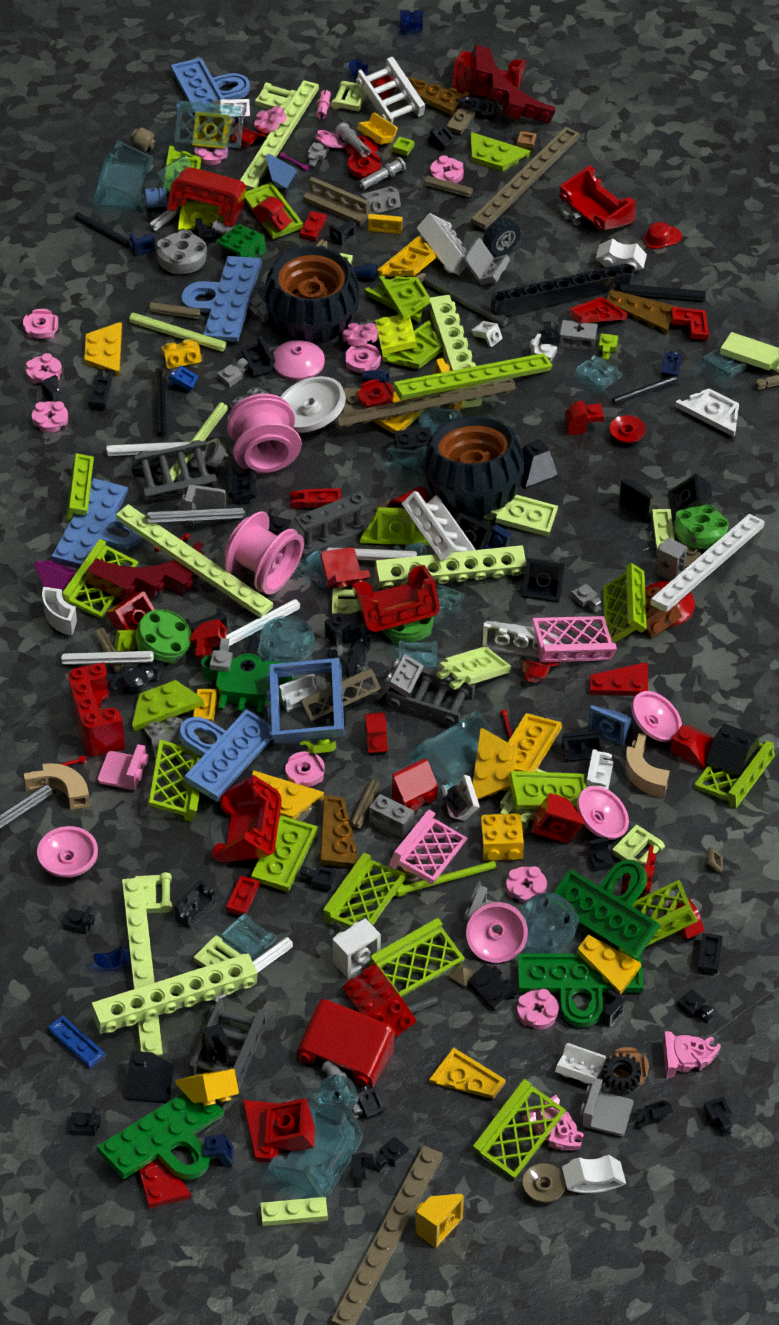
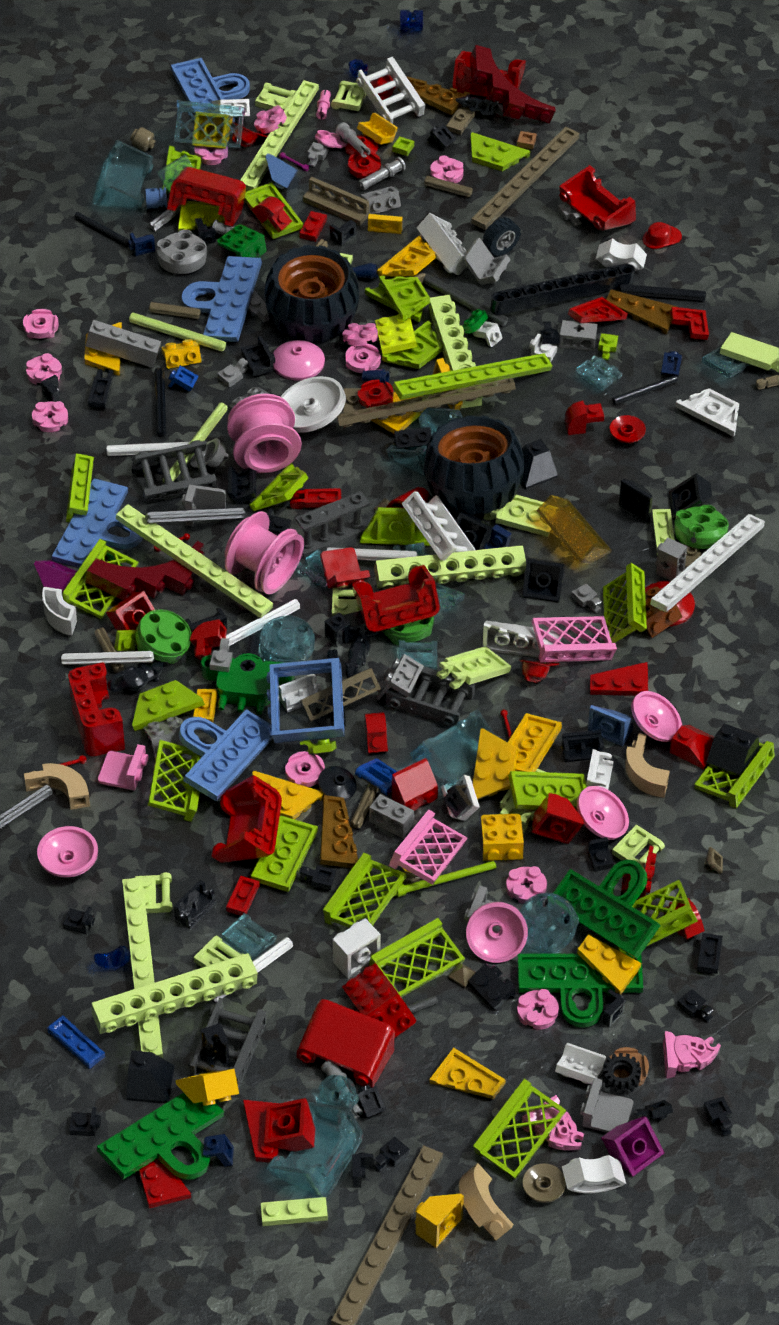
none -> light grey slope [85,320,162,368]
none -> lime wing [249,463,308,511]
none -> black dish [318,766,357,801]
none -> blue plate [355,758,397,796]
none -> tan arch [459,1163,514,1240]
none -> green plate [463,309,488,334]
none -> clear yellow slope [536,495,612,564]
none -> magenta slope [601,1116,664,1177]

